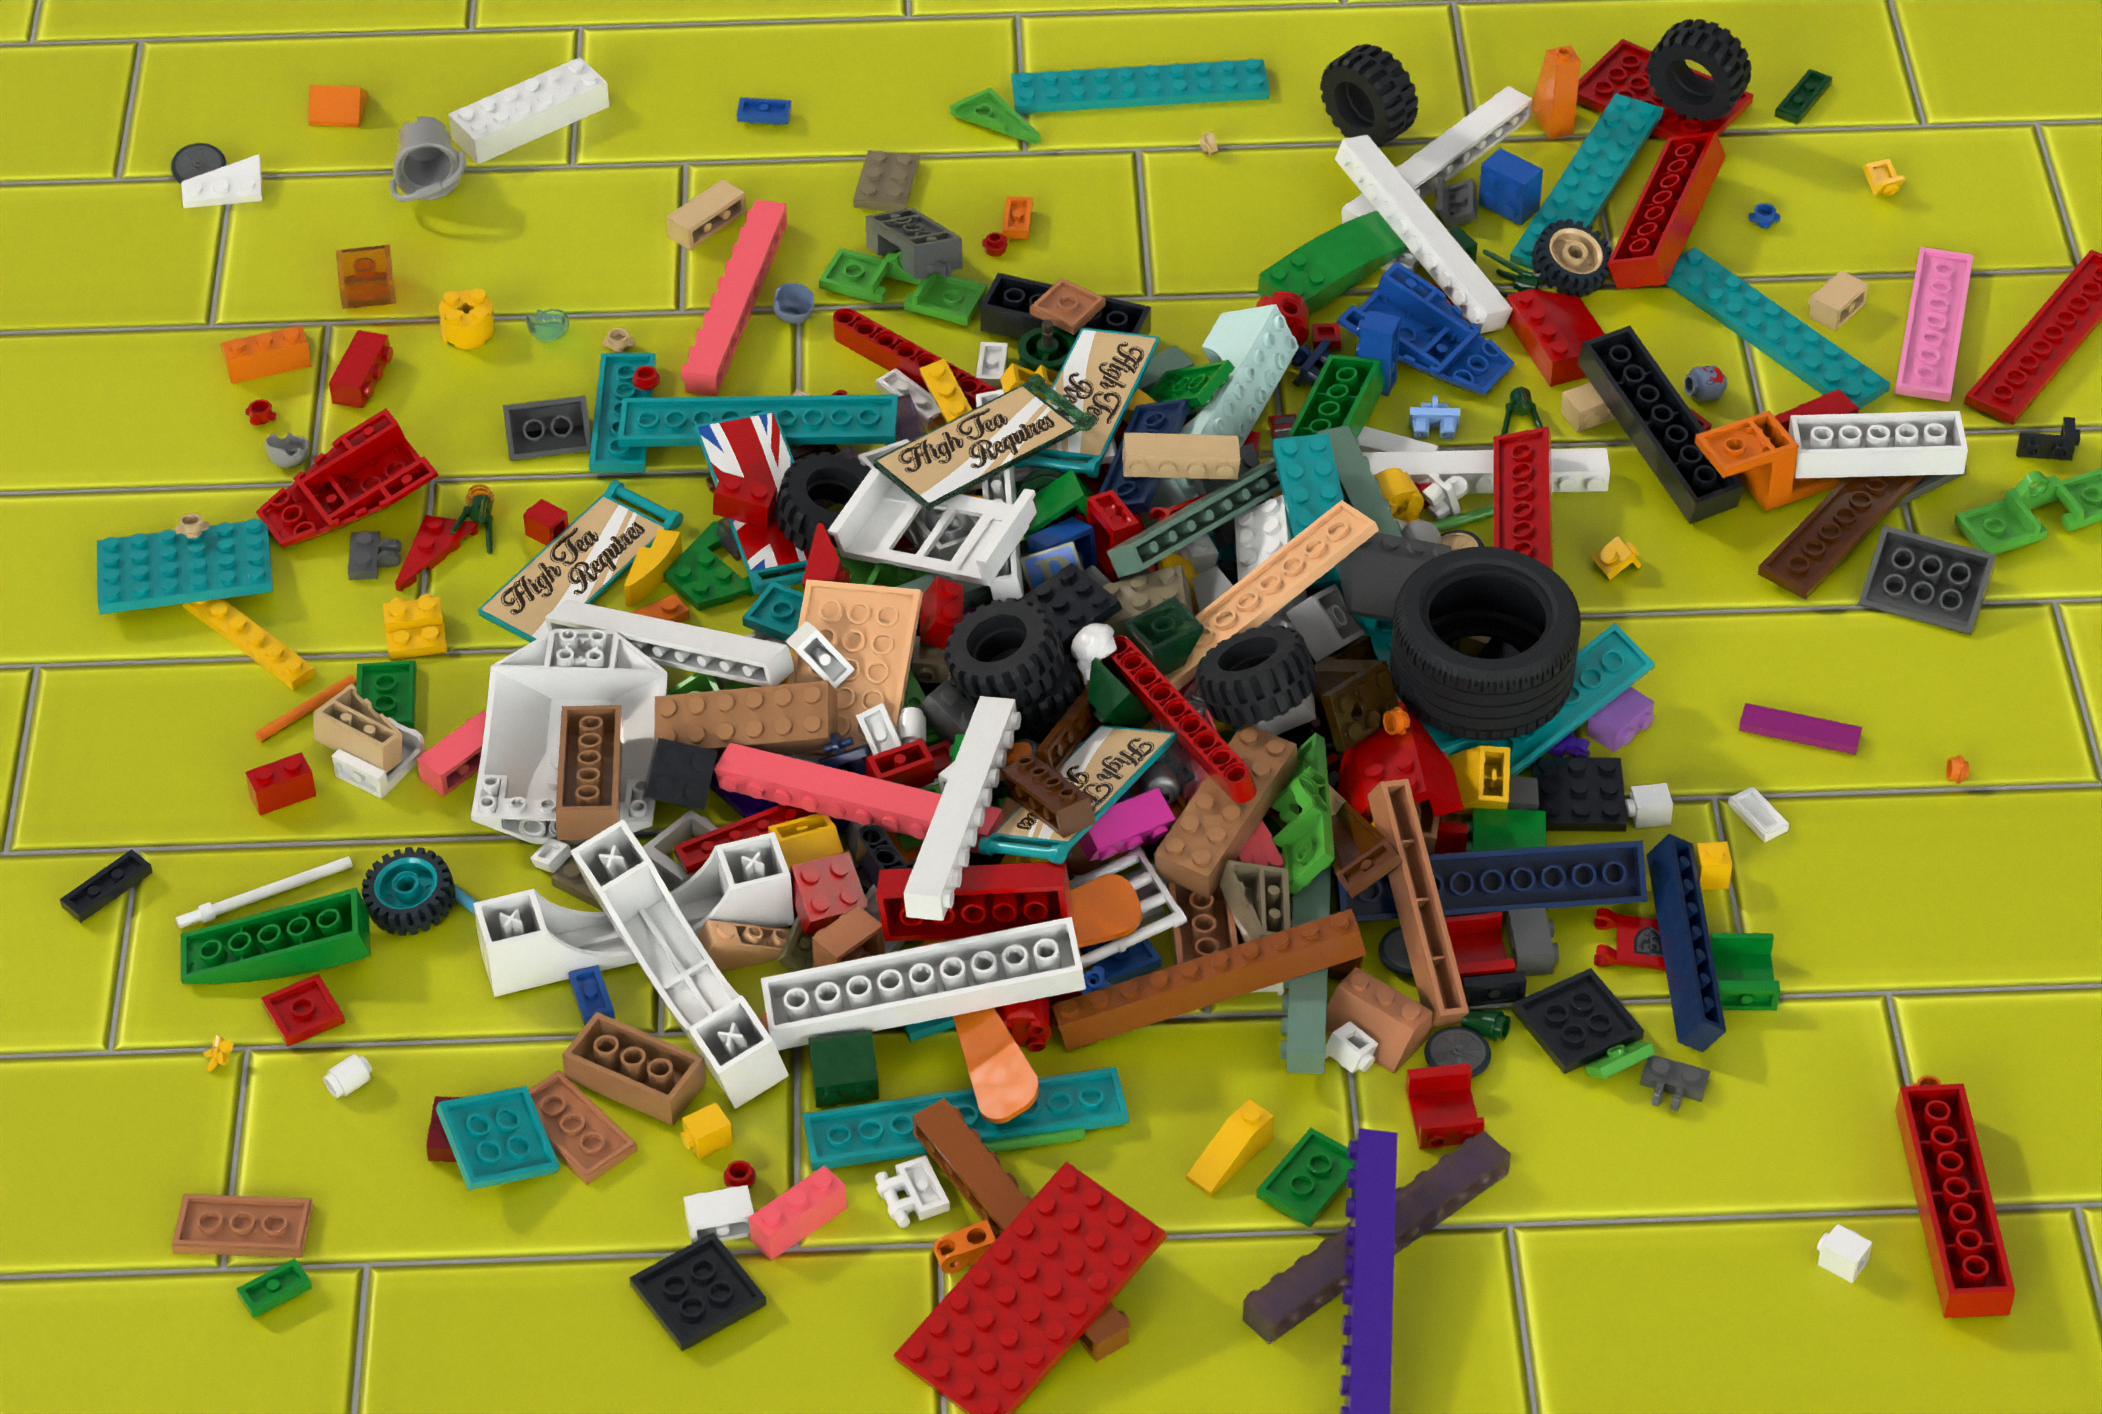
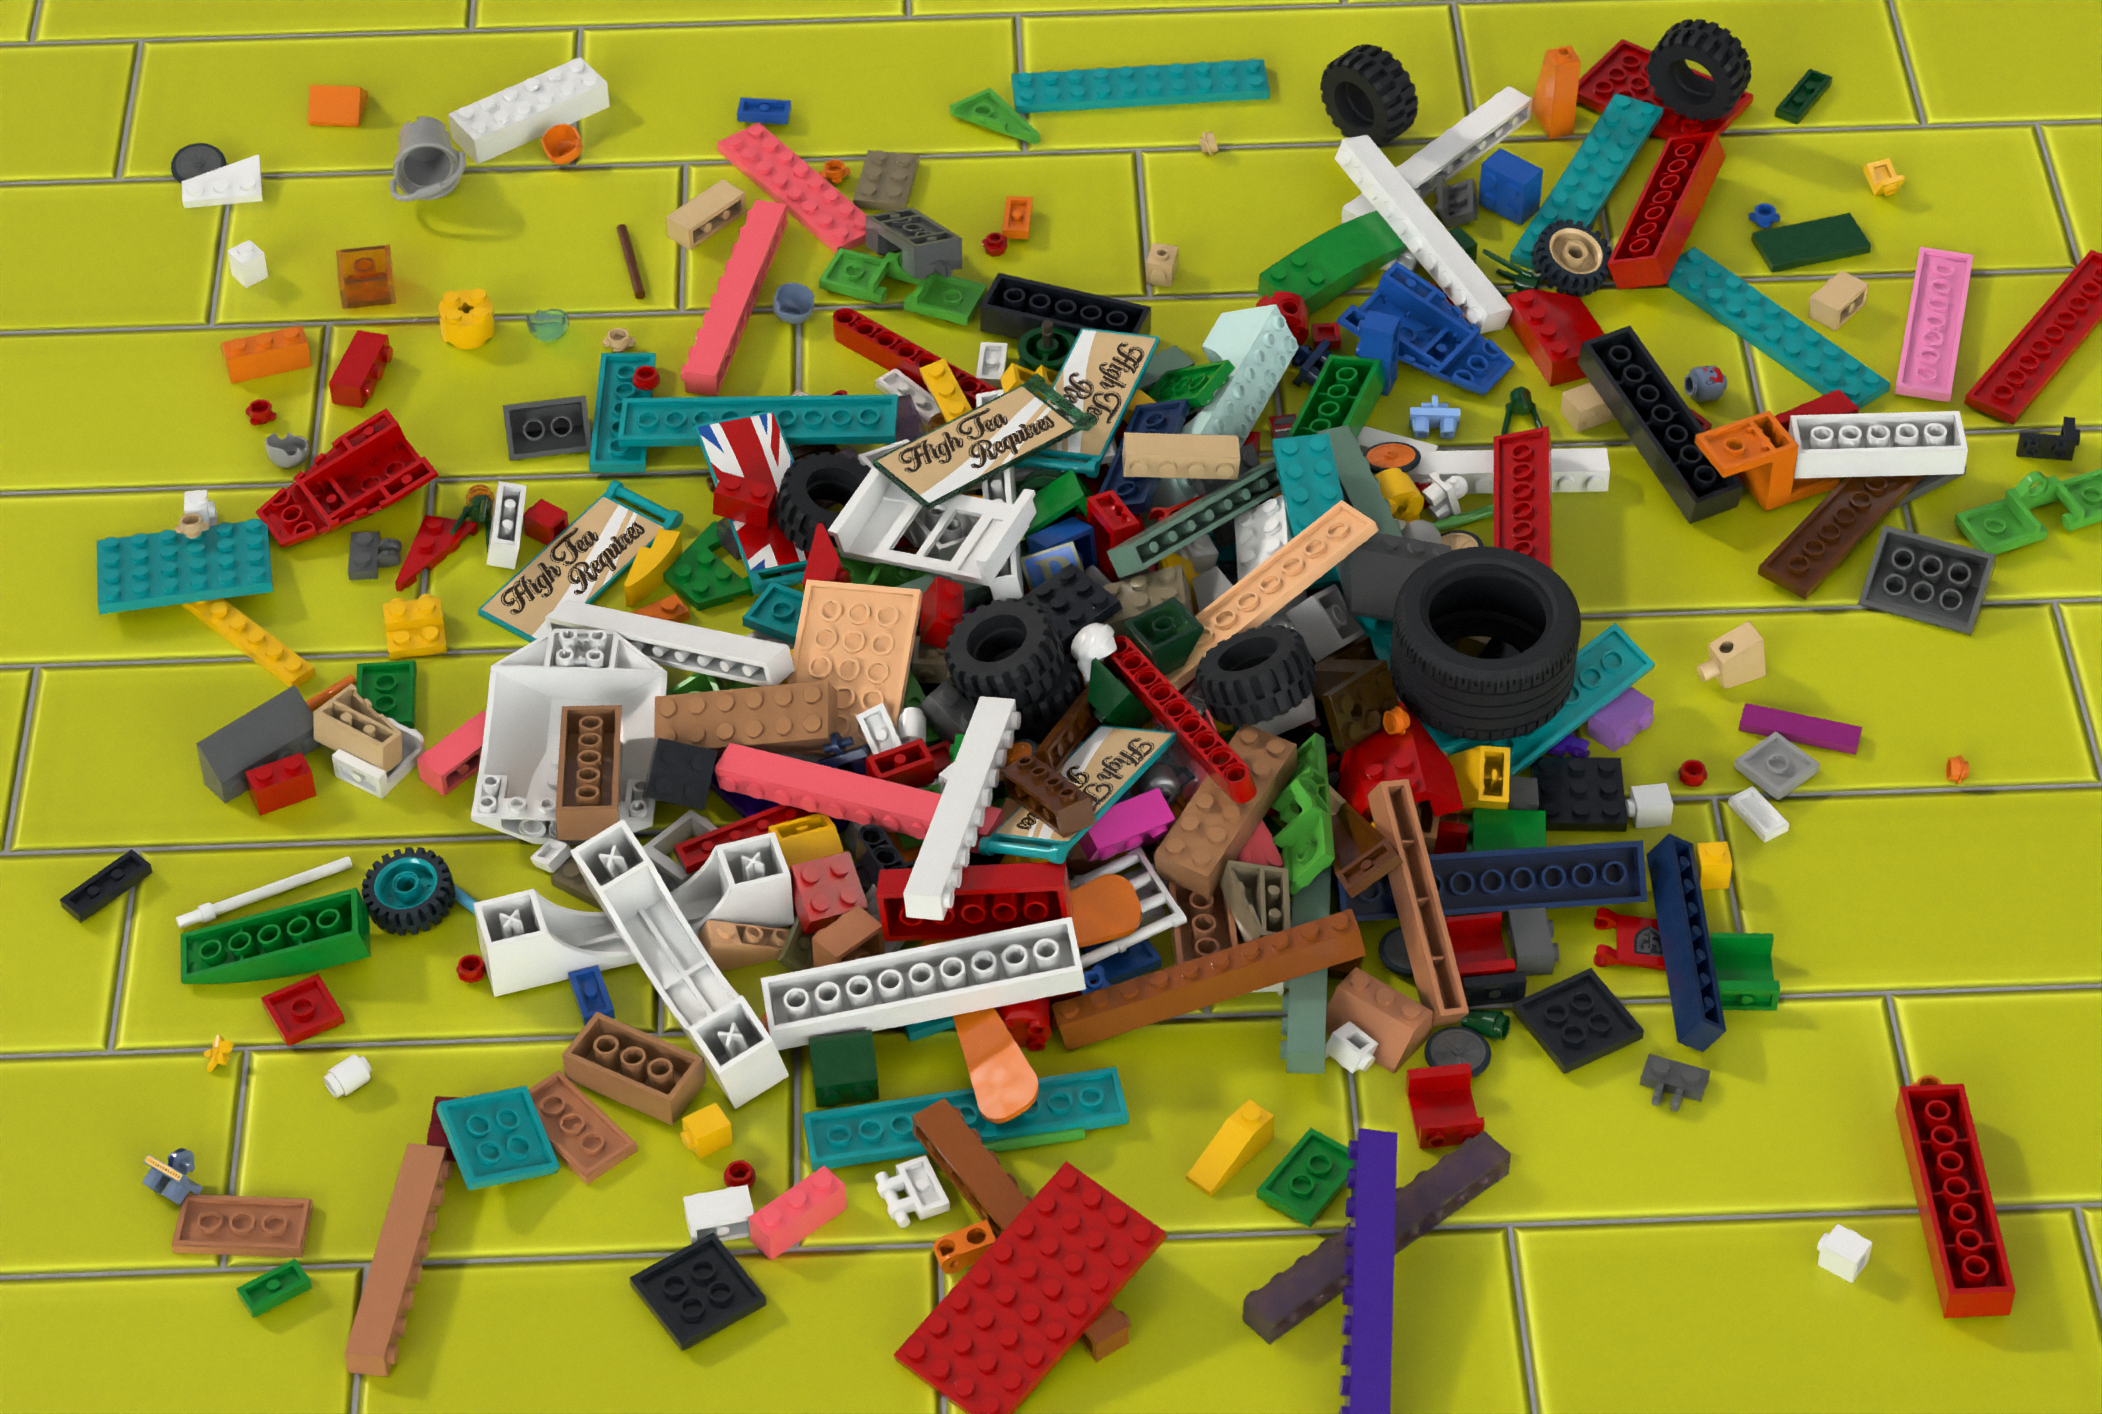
white slope [785,621,855,689] -> none
nougat tile [1030,278,1106,335] -> none
bright green plate [1585,1041,1655,1079] -> none
yellow bracket [1591,536,1642,580] -> none
none -> sand blue hips [142,1148,203,1205]
none -> white brick [184,490,218,526]
none -> dark grey slope [196,685,322,804]
none -> white brick [227,240,268,288]
none -> nougat brick [345,1143,453,1377]
none -> red plate [456,954,487,983]
none -> white brick [486,481,527,569]
none -> orange hair [541,123,583,165]
none -> reddish brown bar [616,224,646,299]
none -> coral plate [717,123,867,254]
none -> orange plate [819,159,850,184]
none -> tan brick [1146,243,1178,287]
none -> orange wheel [1363,442,1421,474]
none -> red plate [1678,760,1708,787]
none -> tan torso [1696,621,1766,689]
none -> light grey plate [1734,732,1820,801]
none -> dark green tile [1751,213,1871,273]

